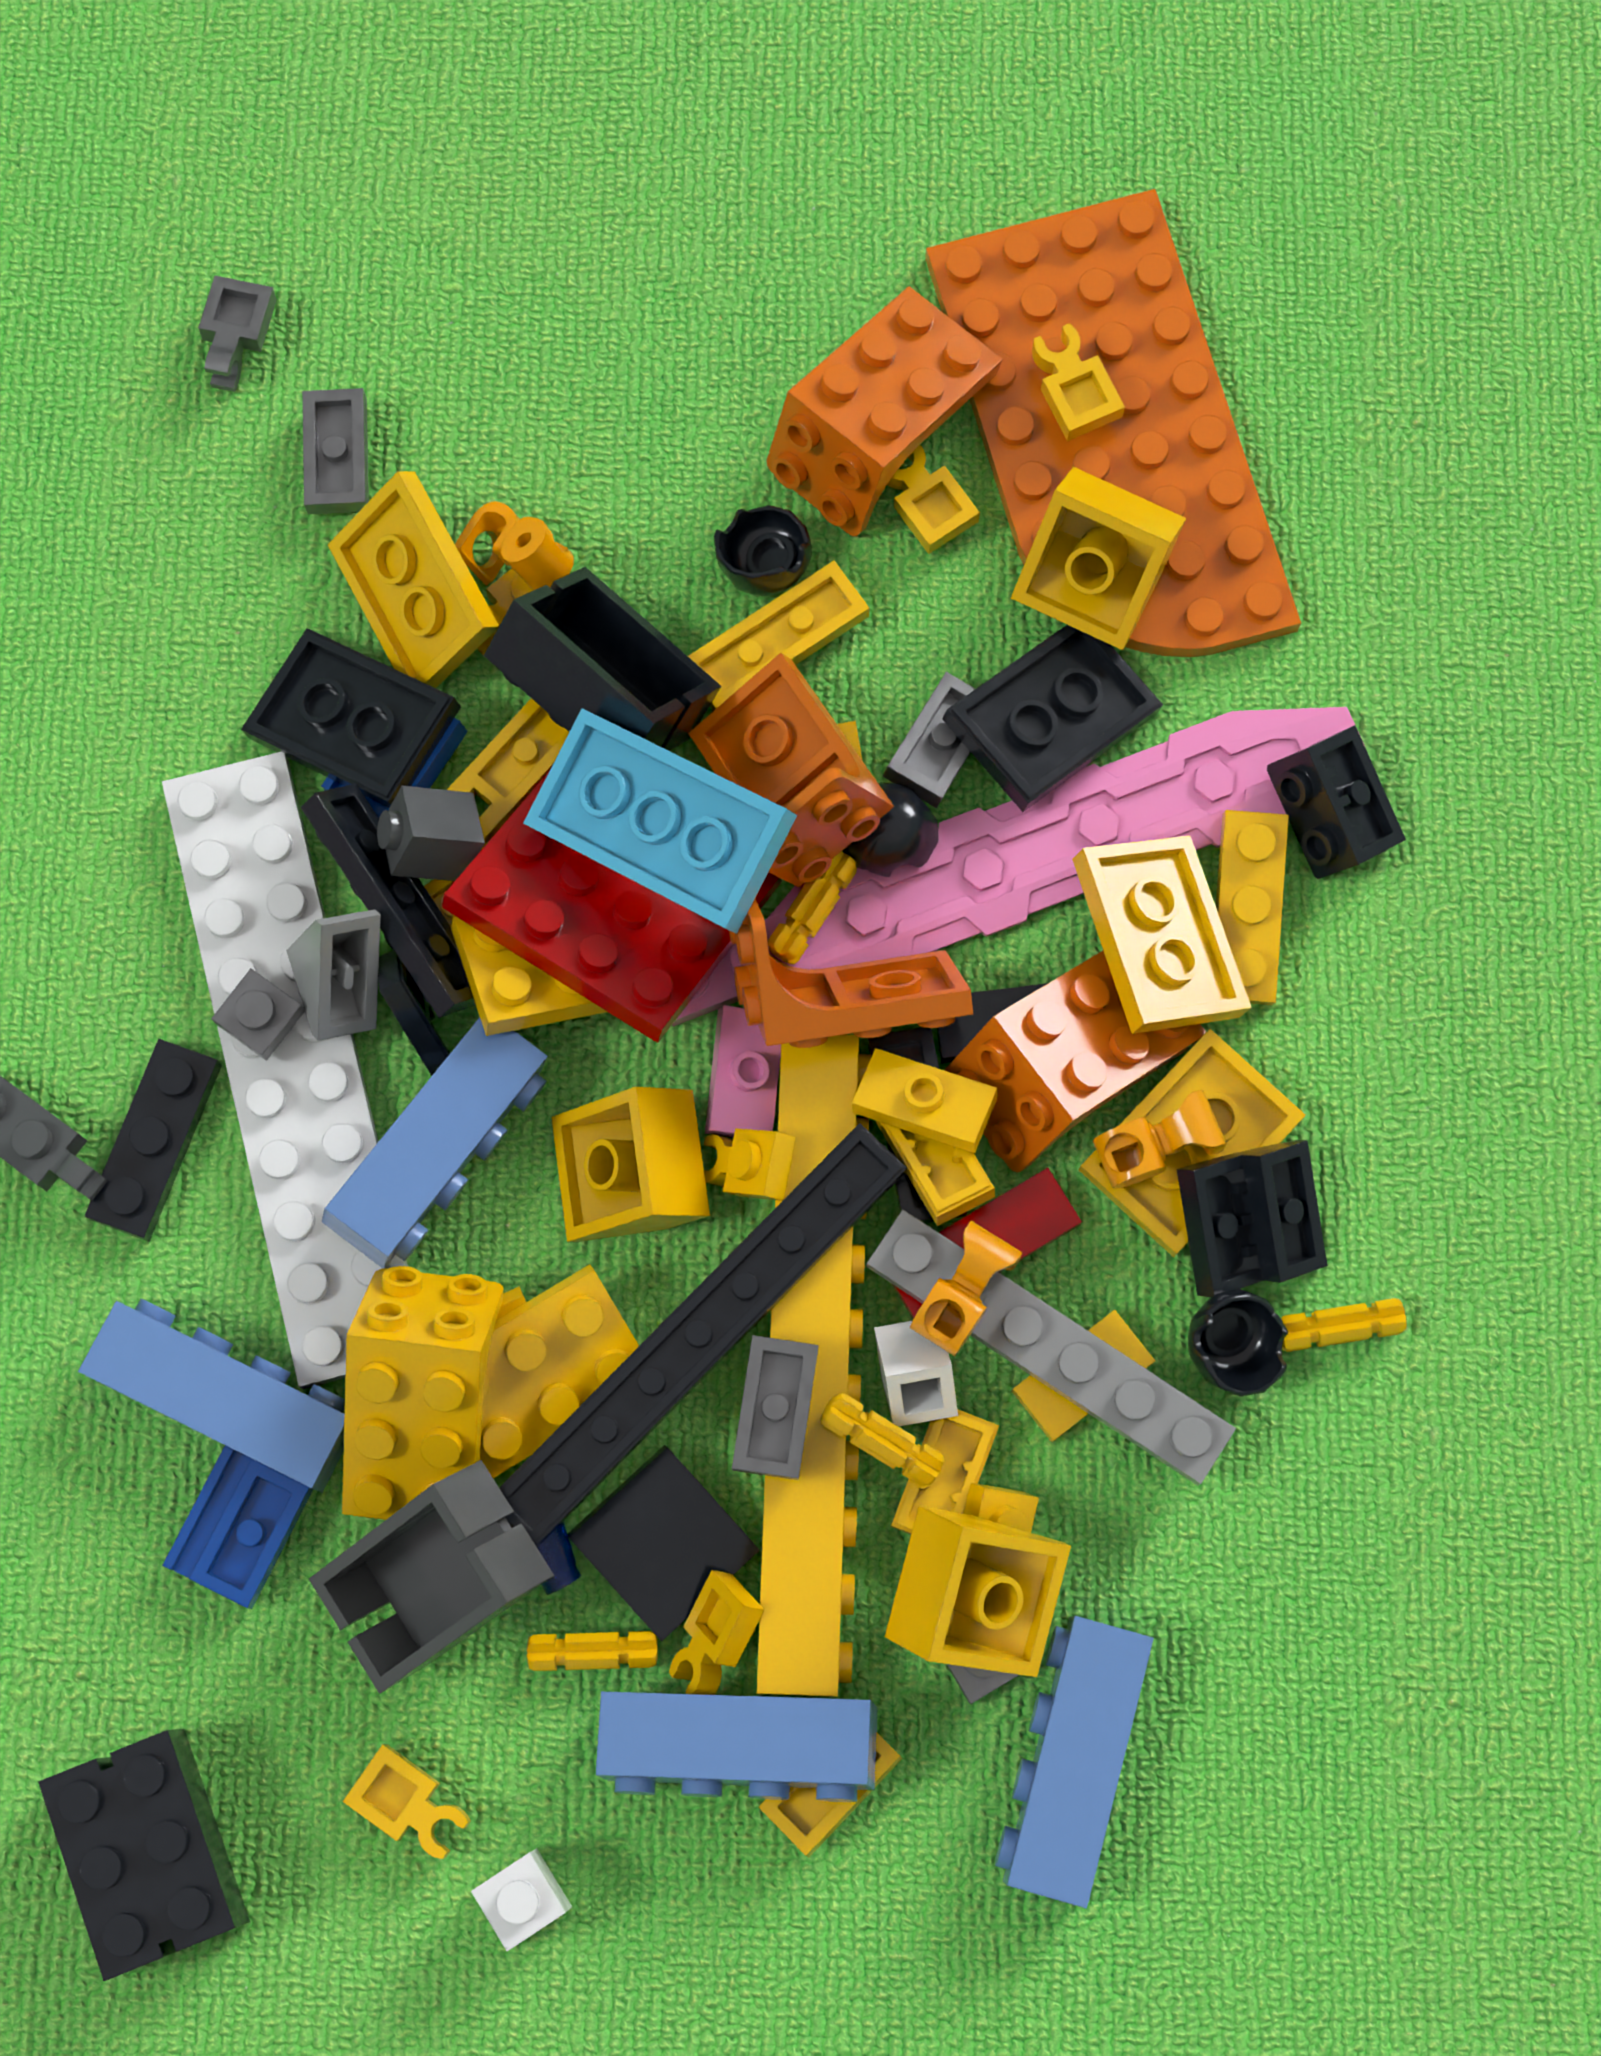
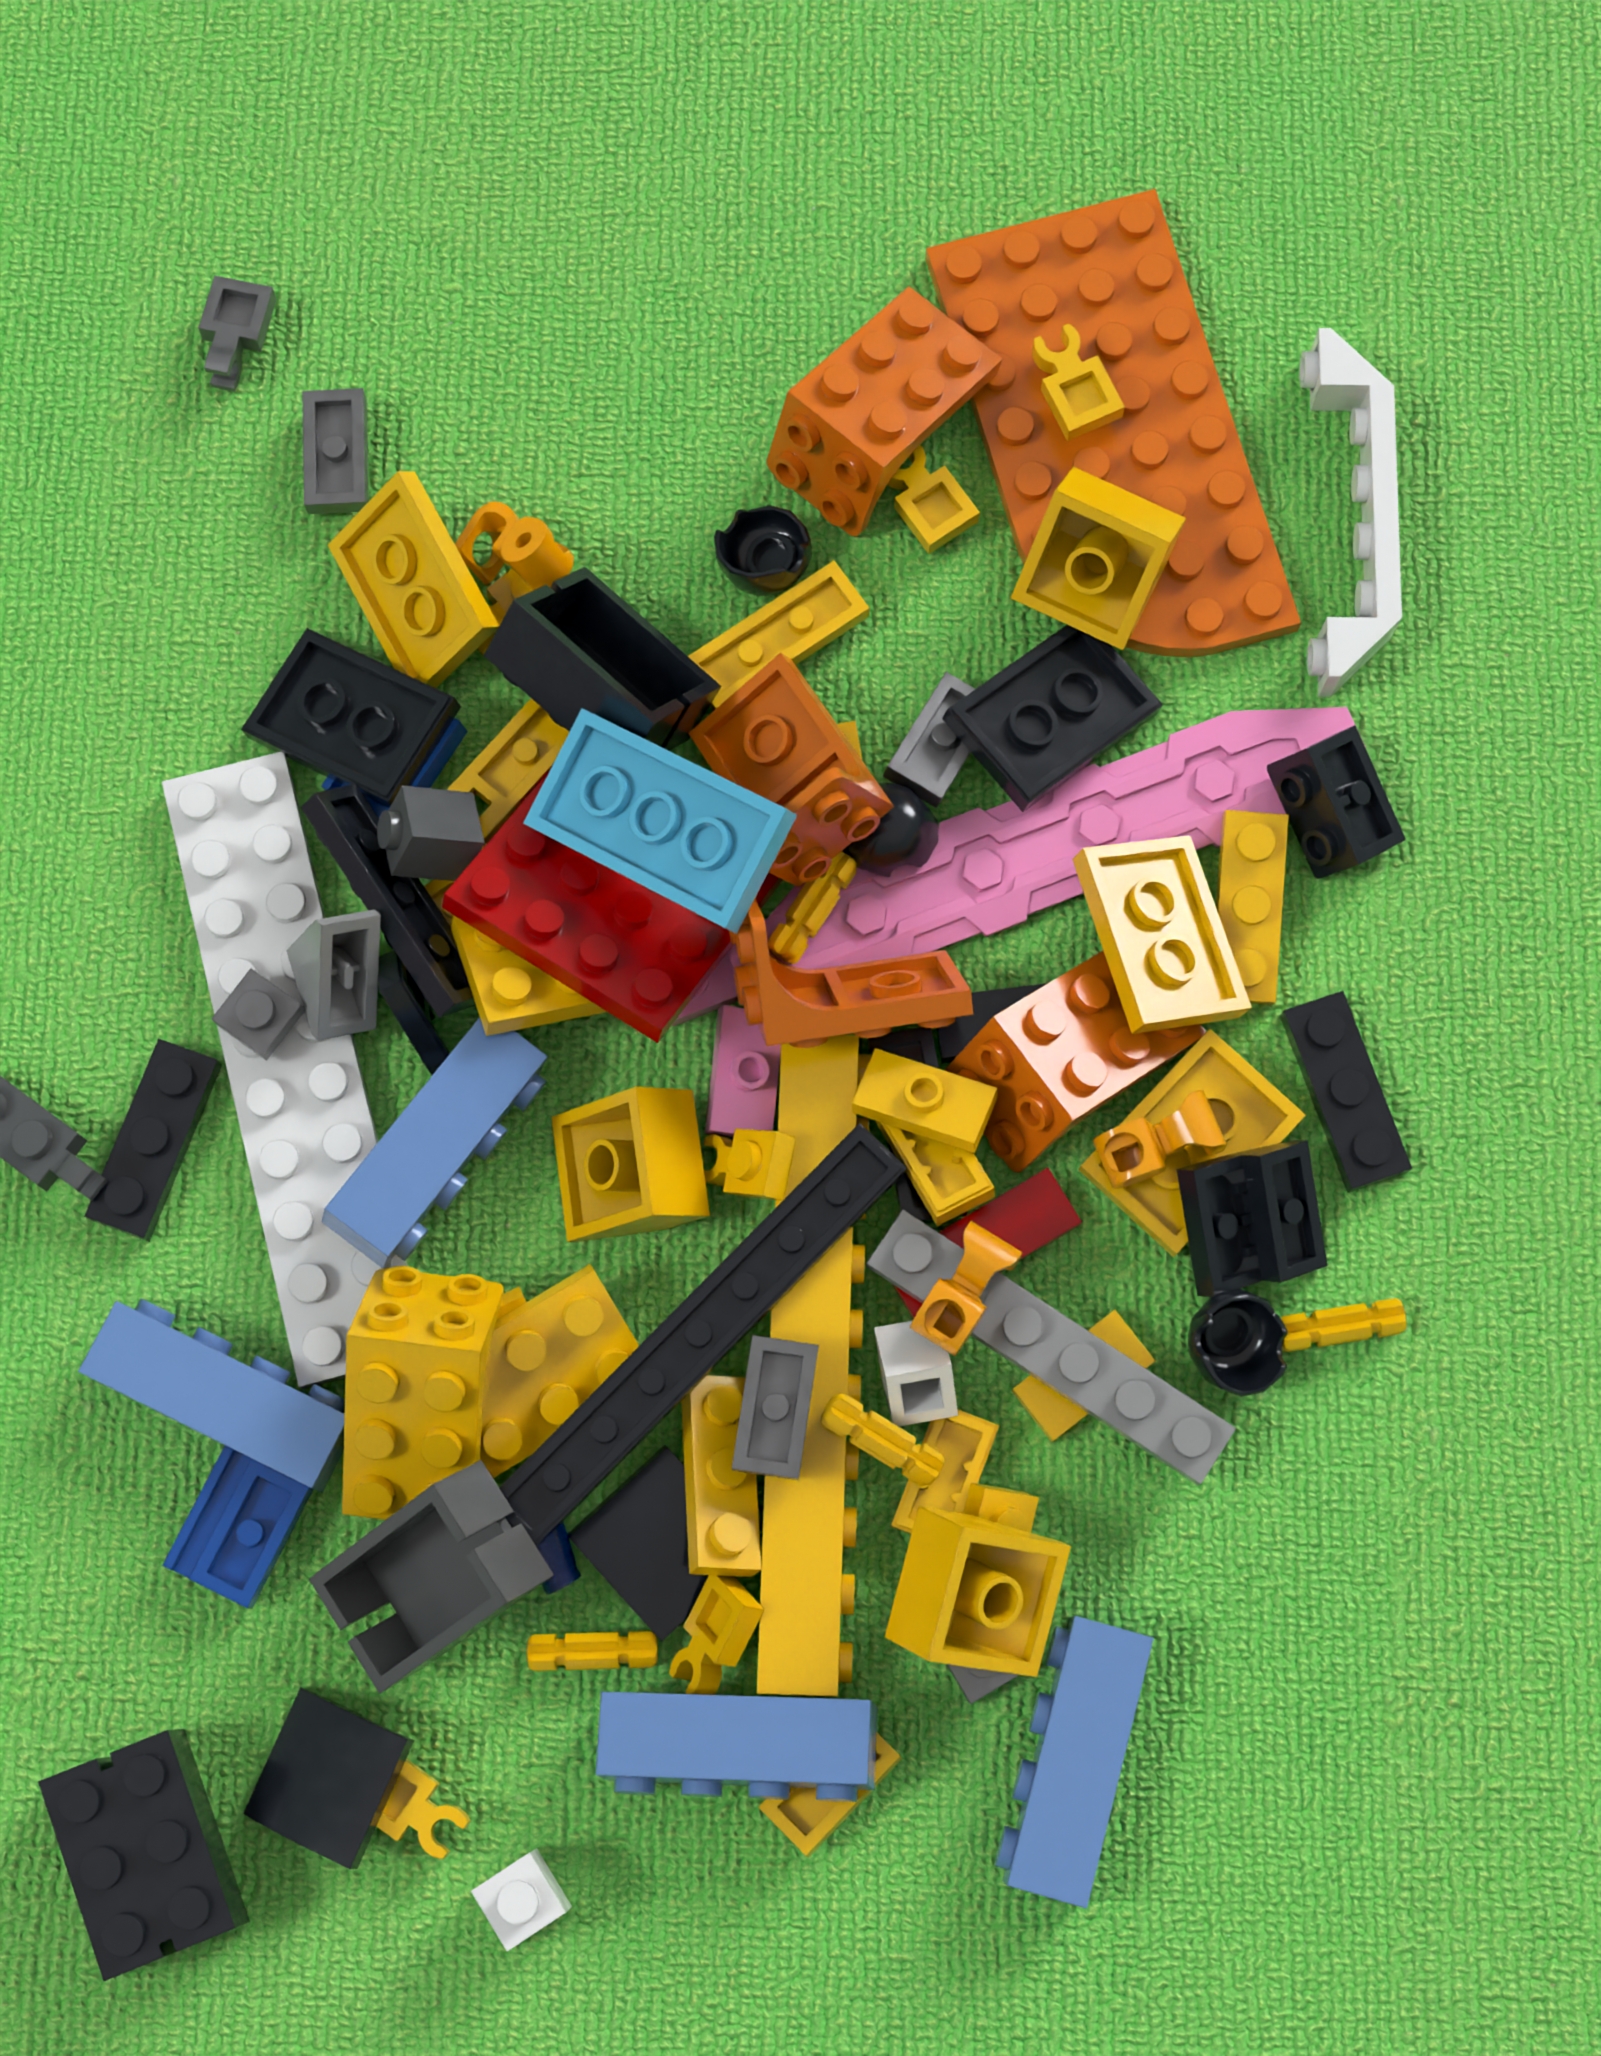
none -> black slope [243,1687,414,1869]
none -> yellow plate [681,1375,762,1577]
none -> black plate [1280,991,1412,1193]
none -> white slope [1299,328,1402,697]

